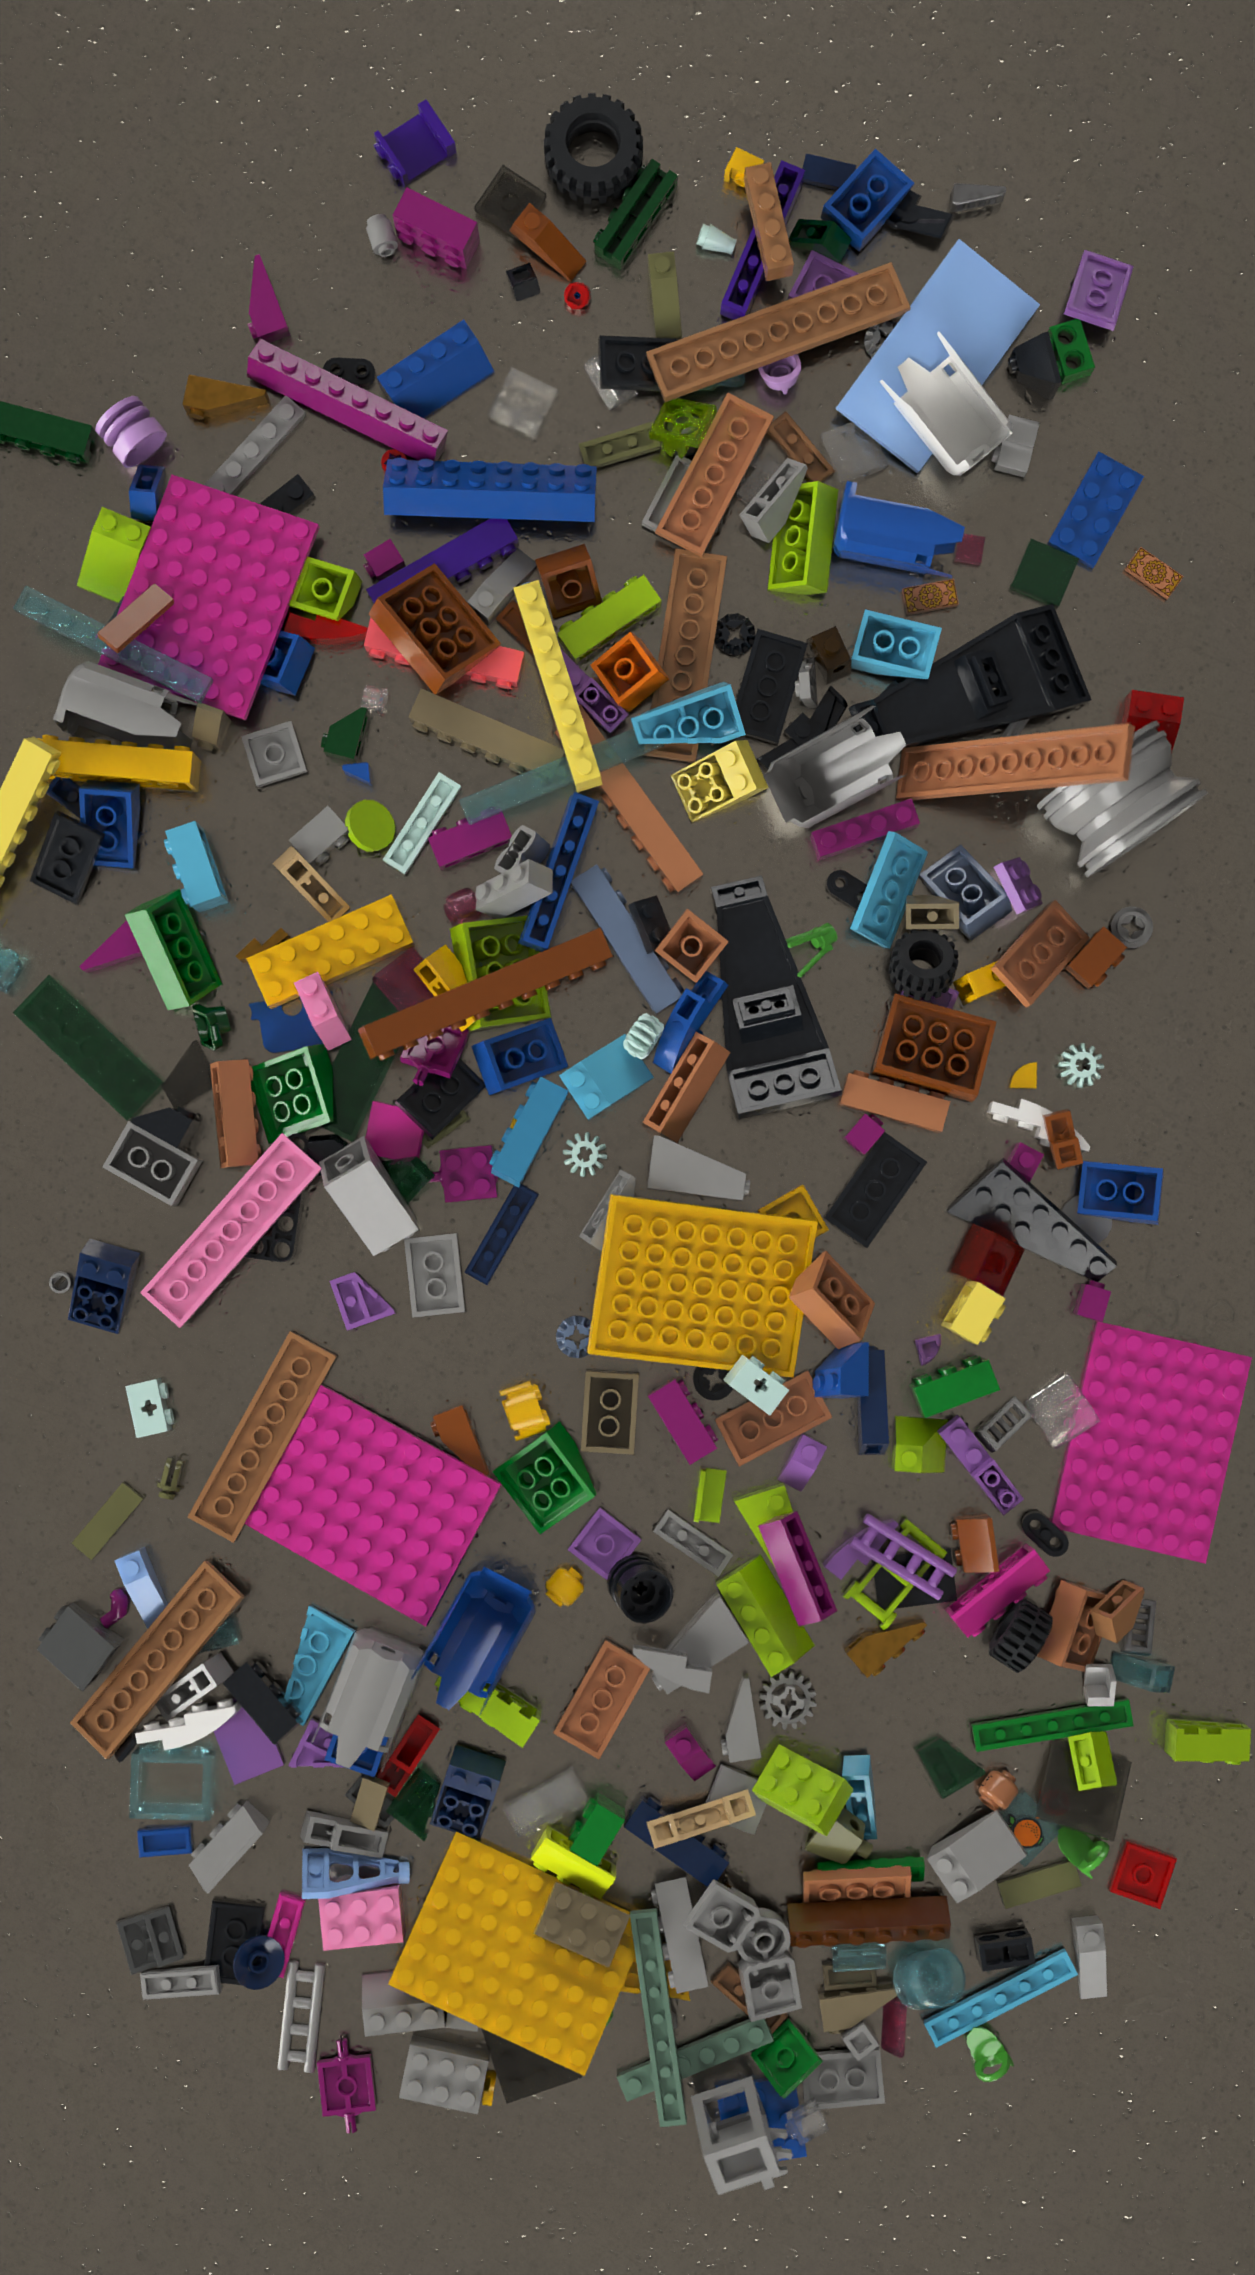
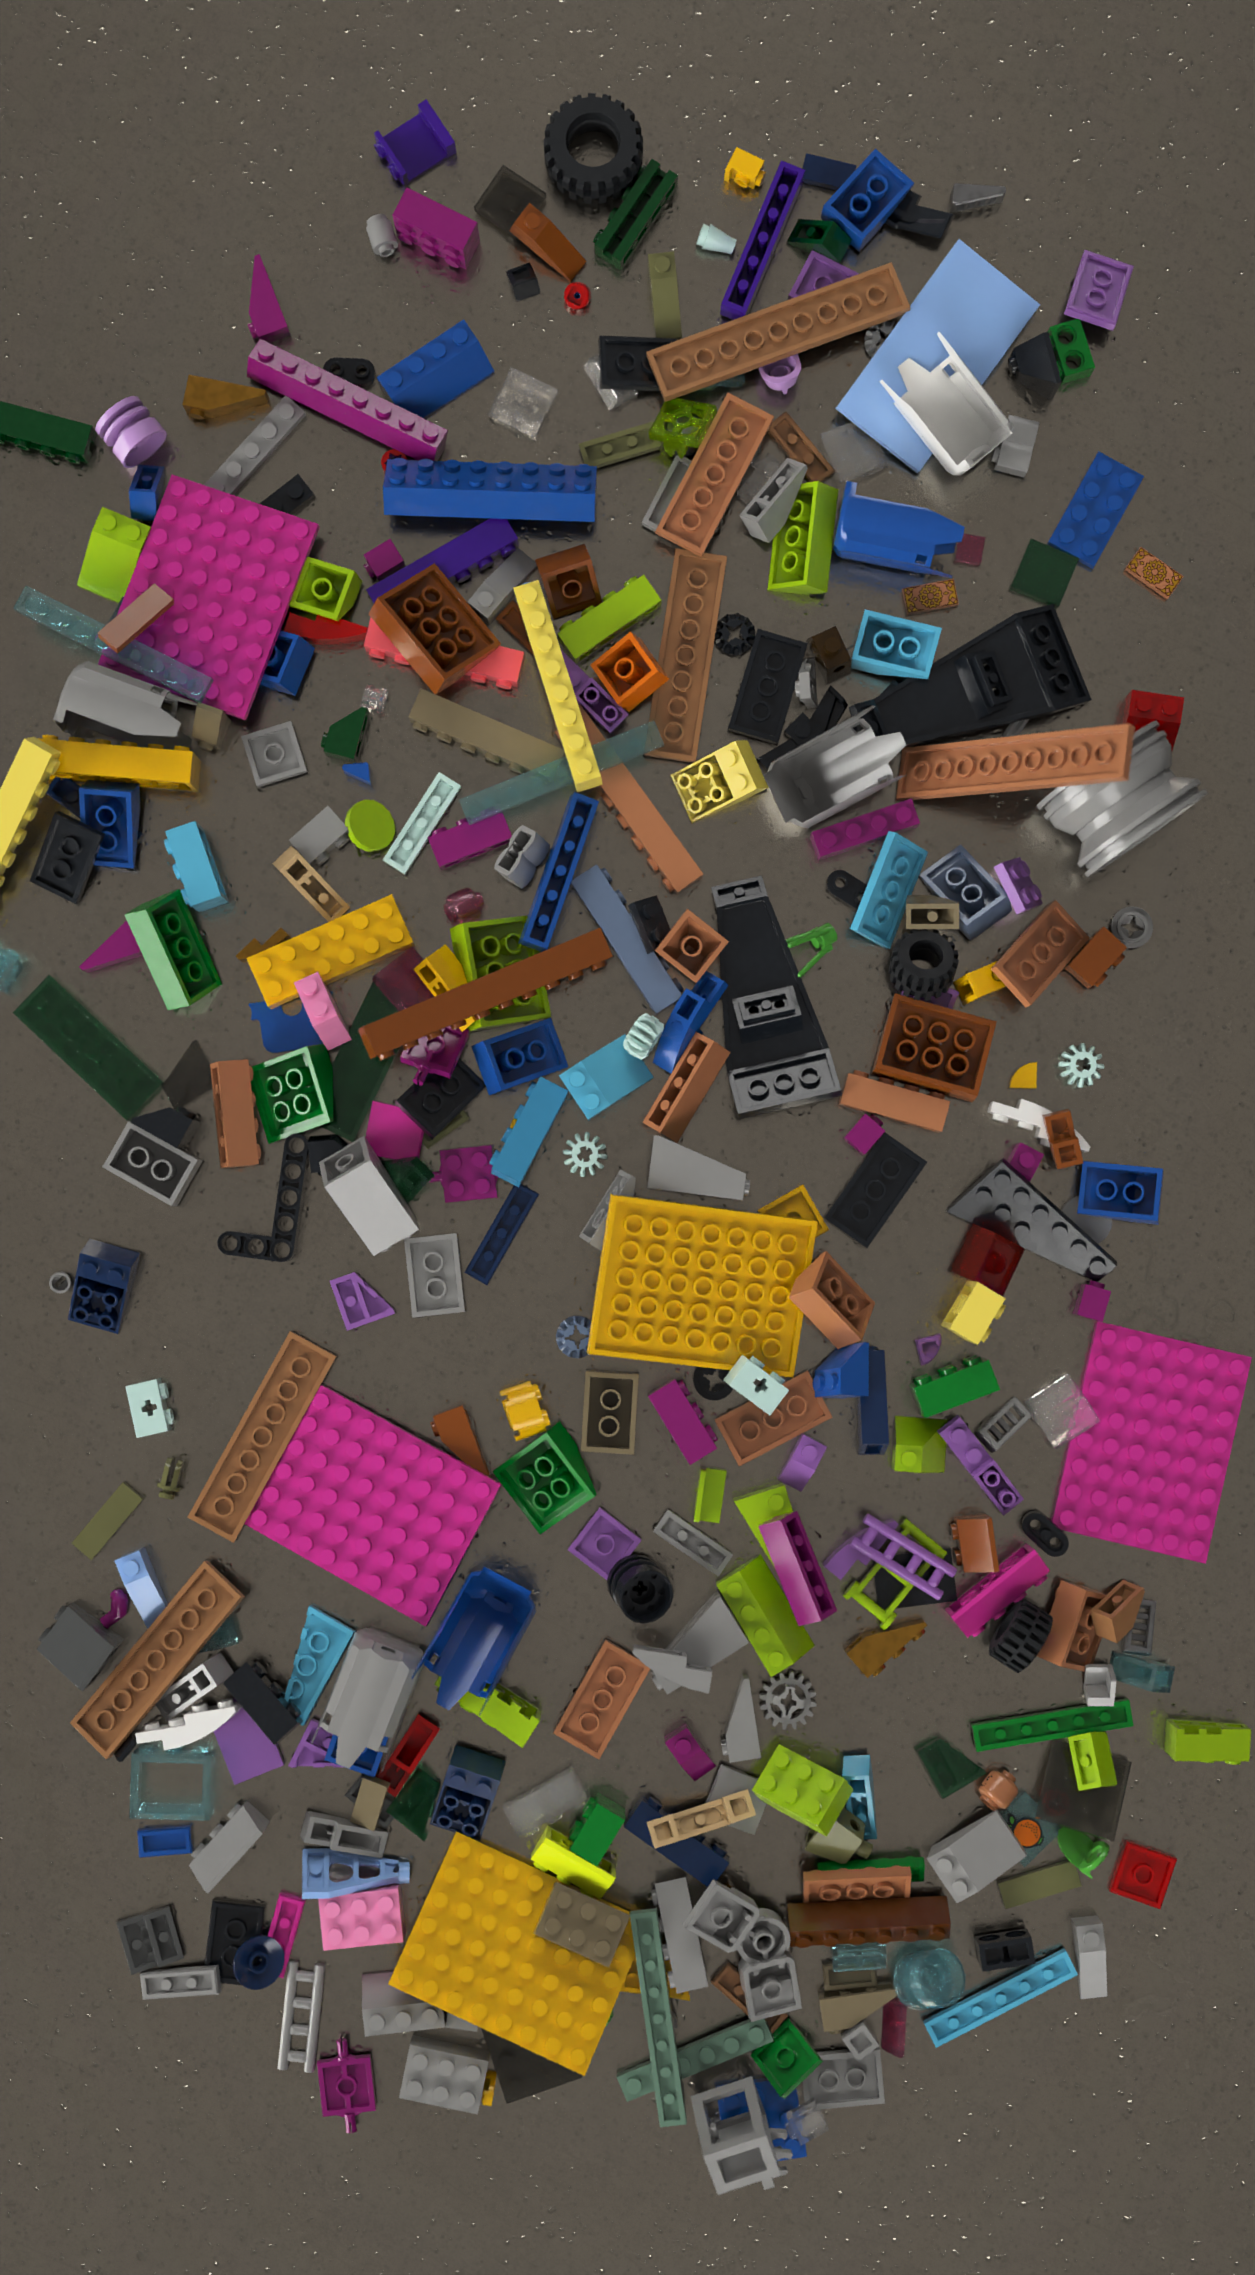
bright pink plate [140,1133,322,1328] -> none
dark green piece [192,1004,231,1051] -> none
light grey brick [475,859,553,919] -> none
yellow head [545,1567,584,1608] -> none
medium azure wedge [630,682,746,744] -> none
medium nougat brick [744,162,794,281] -> none
bright green piece [967,2027,1014,2082] -> none

